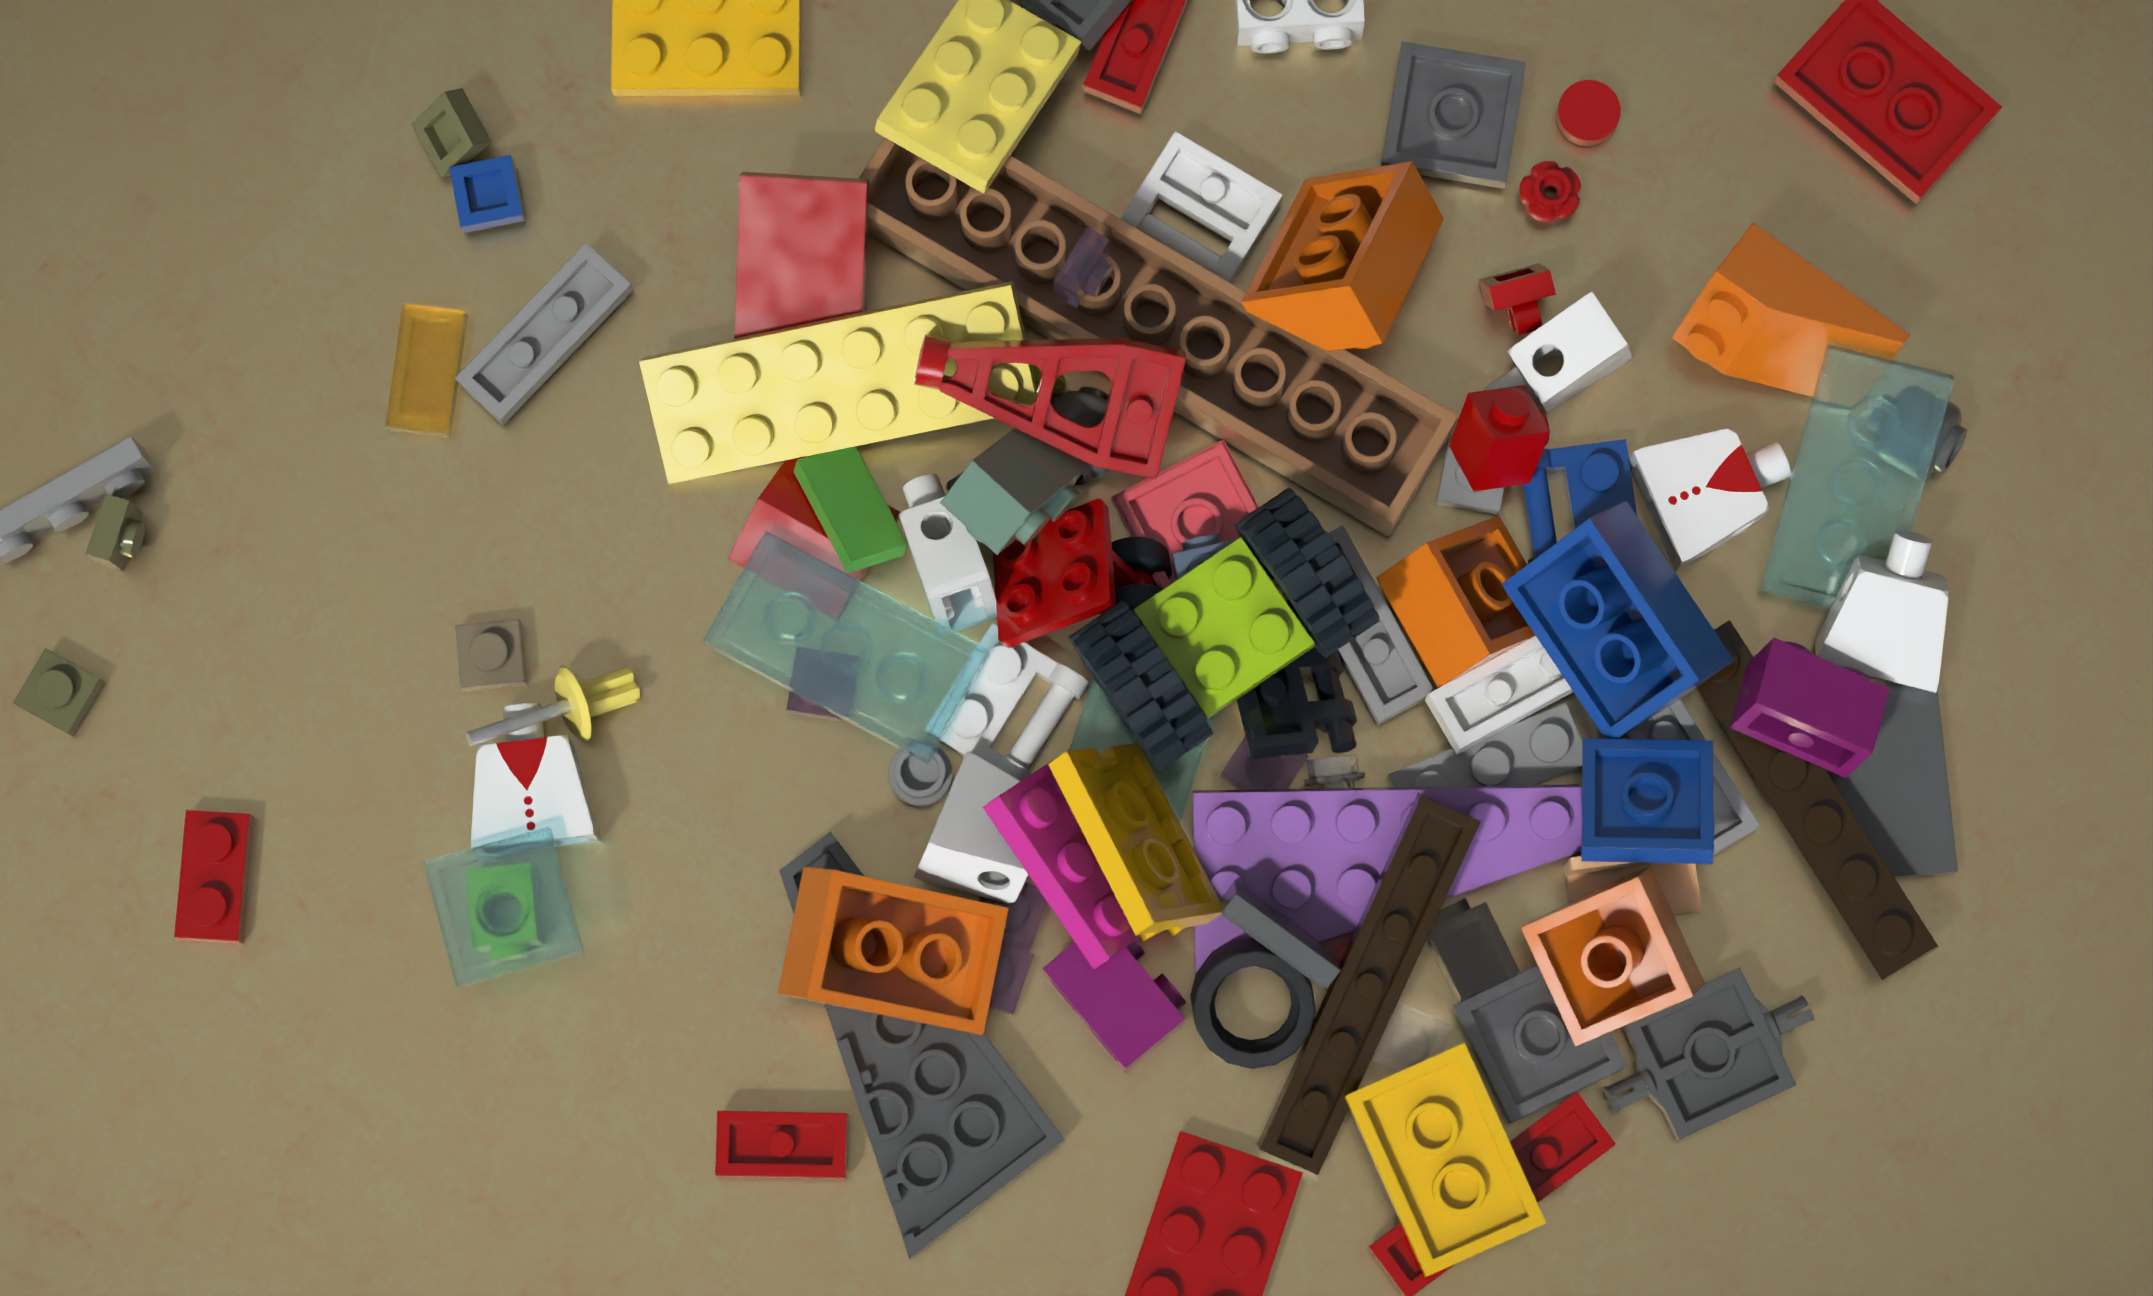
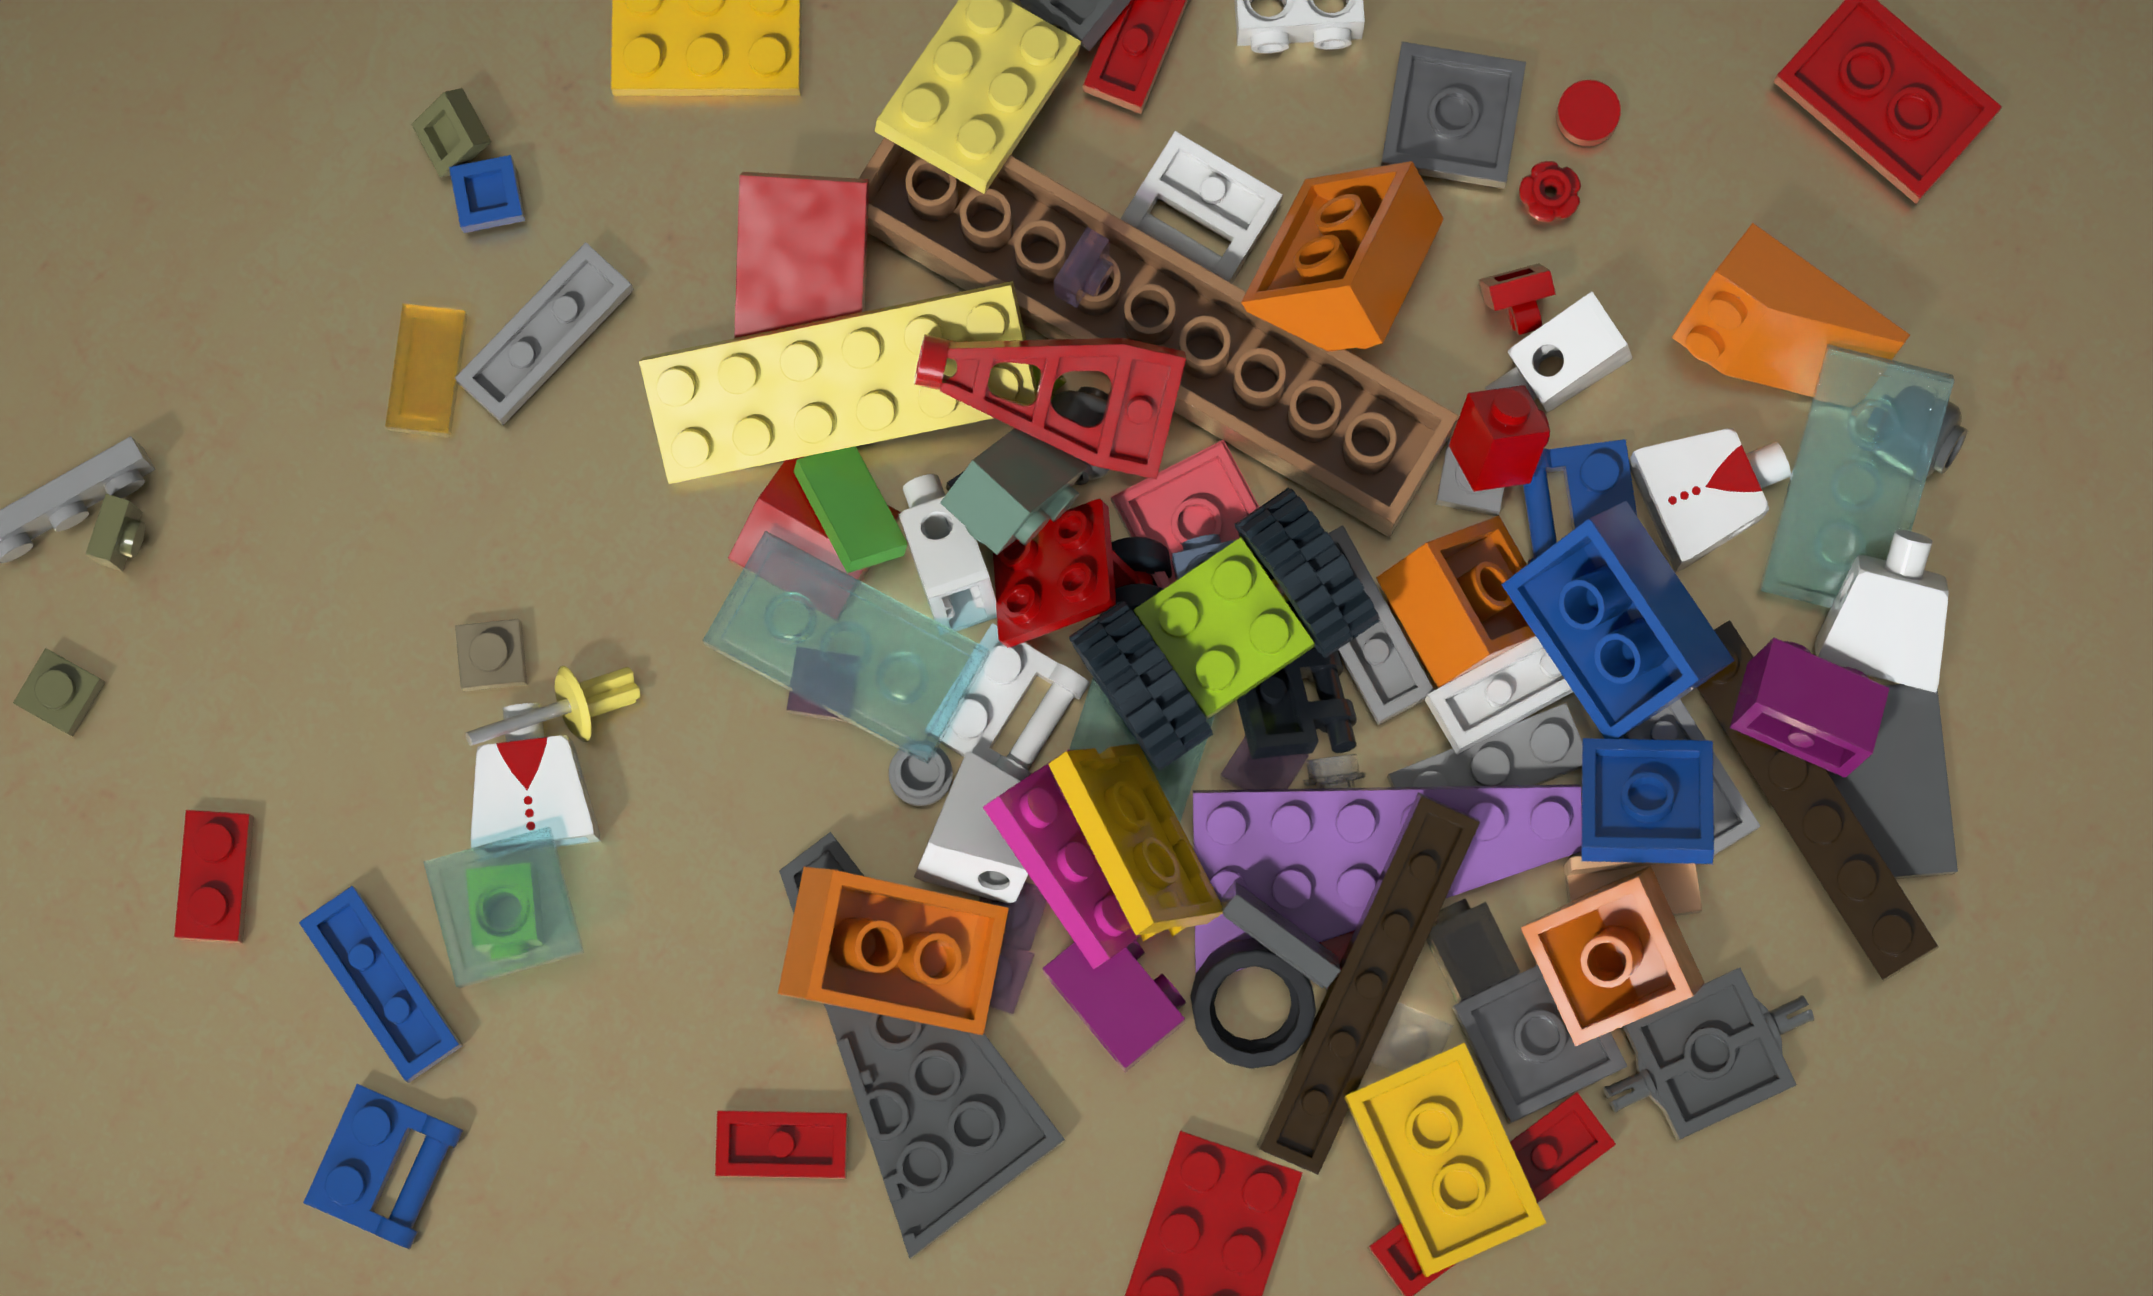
none -> blue plate [299,886,462,1083]
none -> blue plate [303,1084,463,1250]

